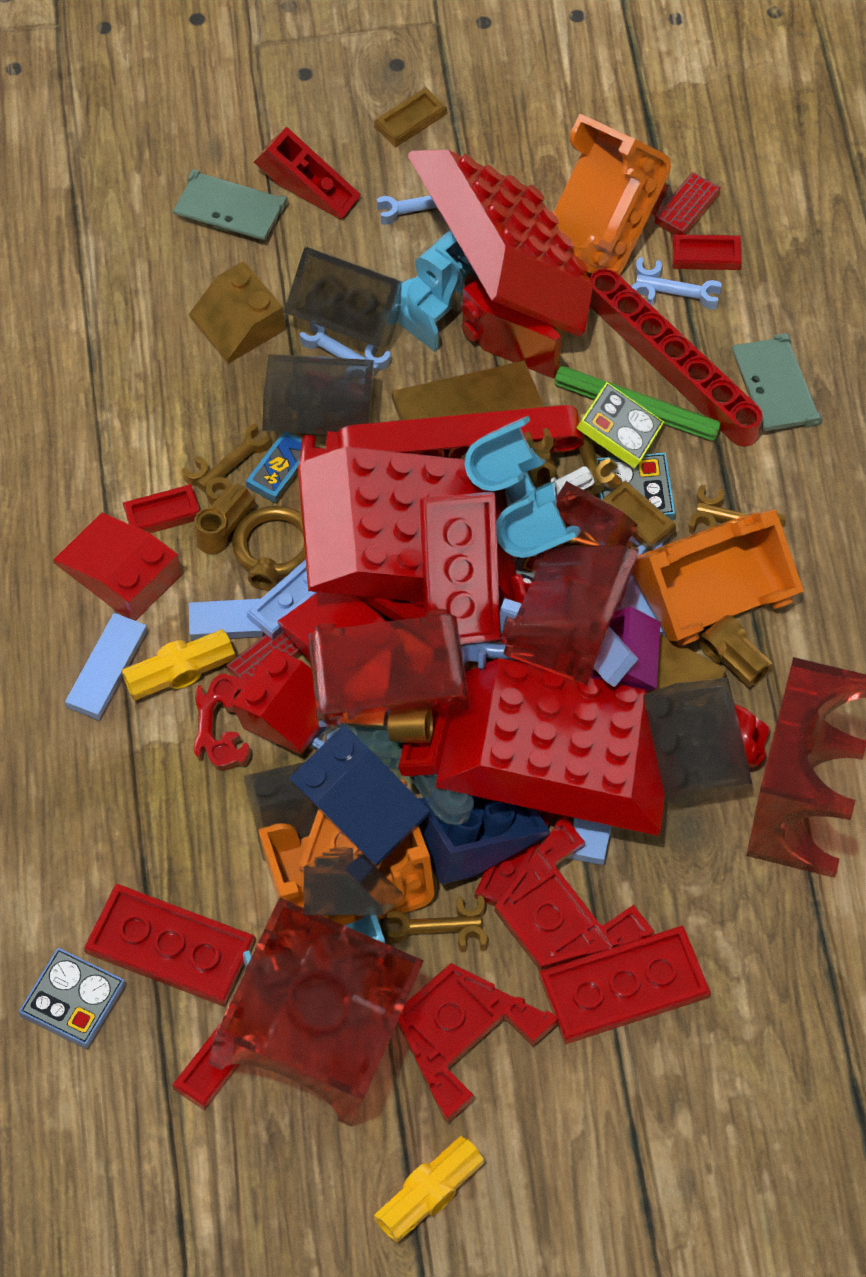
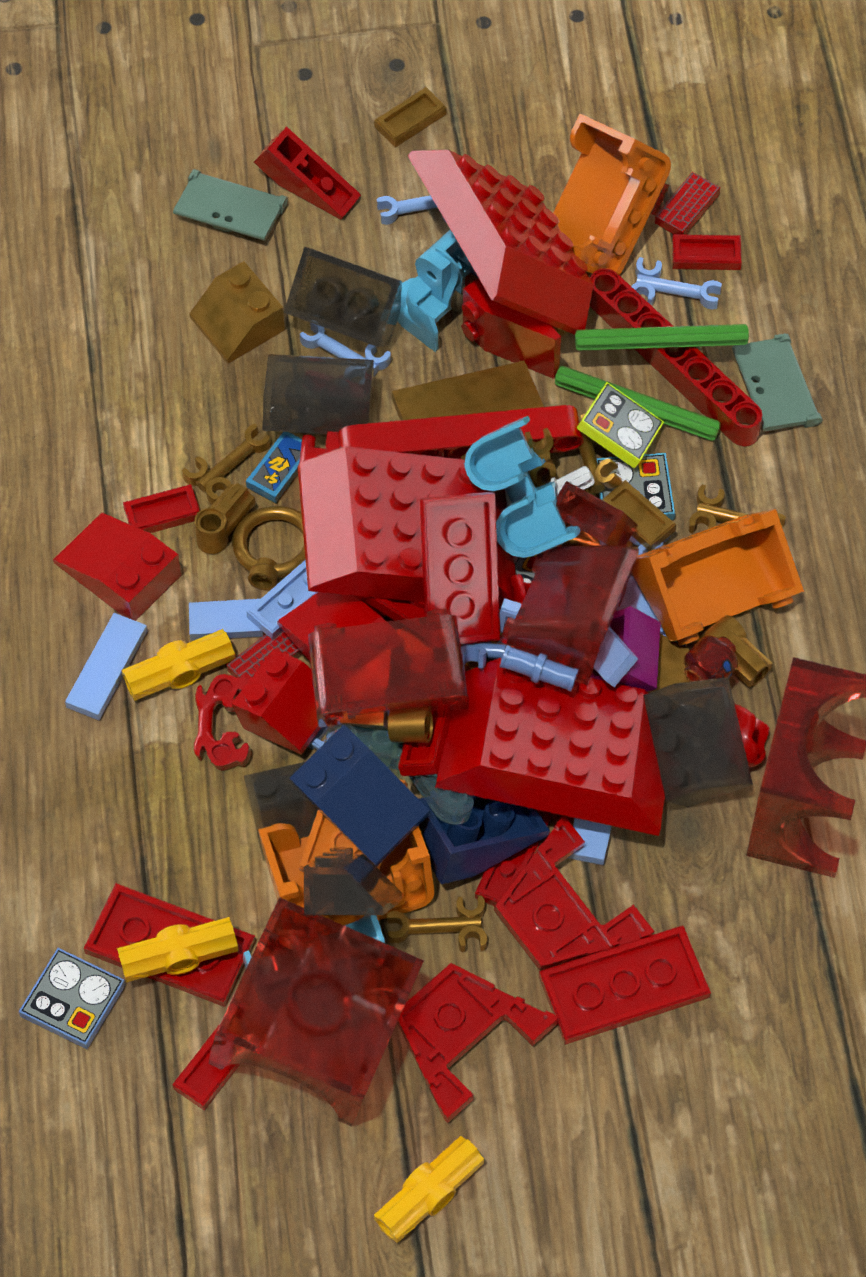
none -> yellow piece [117,917,239,983]
none -> medium blue pin [500,645,579,692]
none -> bright green axle [575,324,749,350]
none -> clear red head [684,635,738,690]

